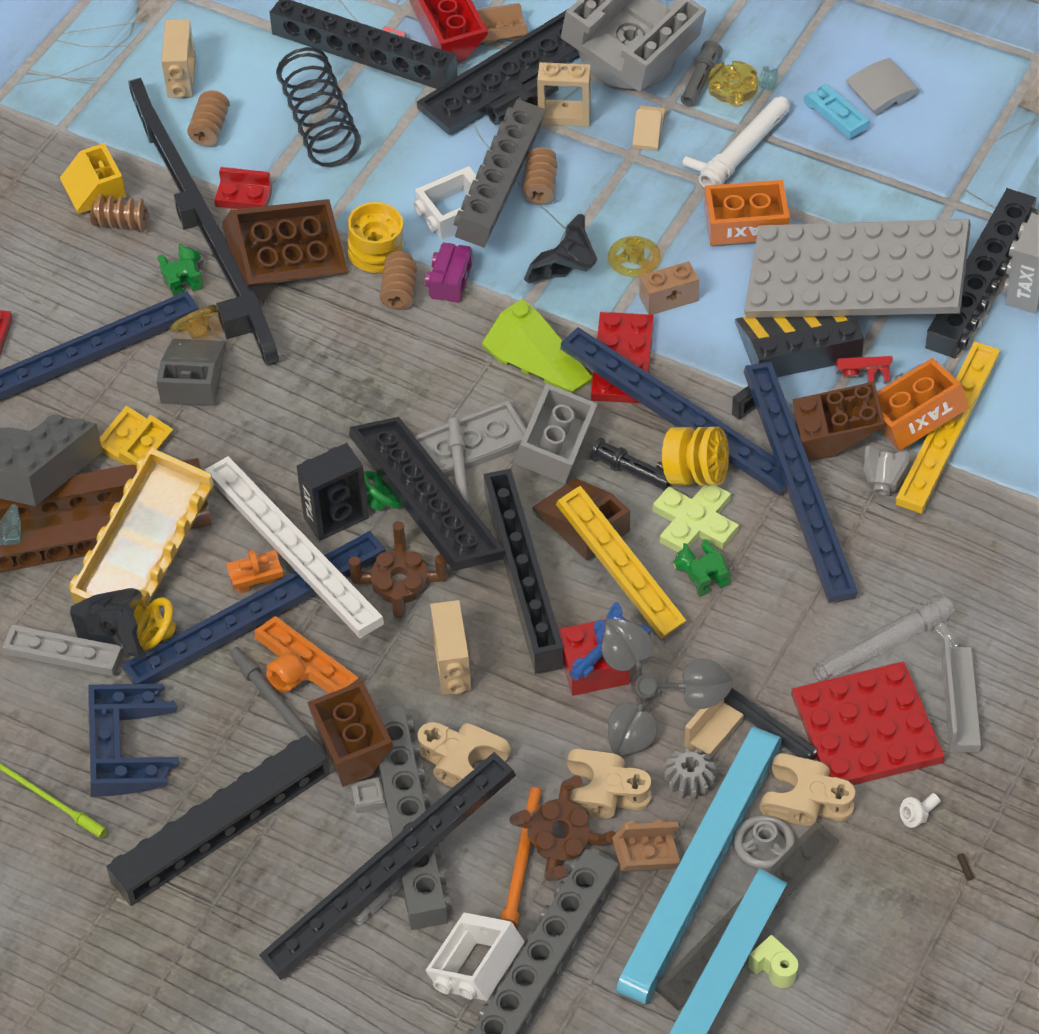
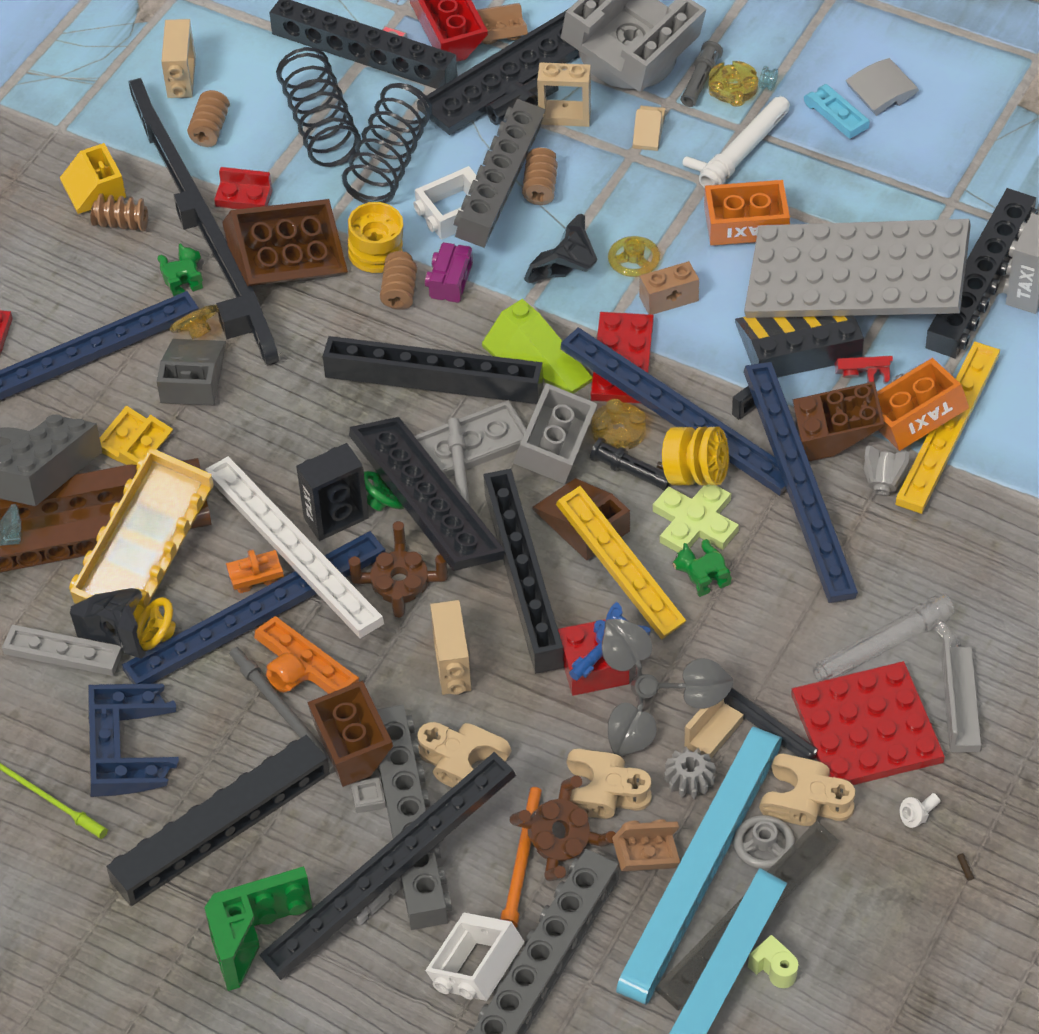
none -> green bracket [204,866,313,991]
none -> black brick [322,336,543,404]
none -> black piece [341,83,432,204]
none -> clear yellow plate [591,399,646,449]

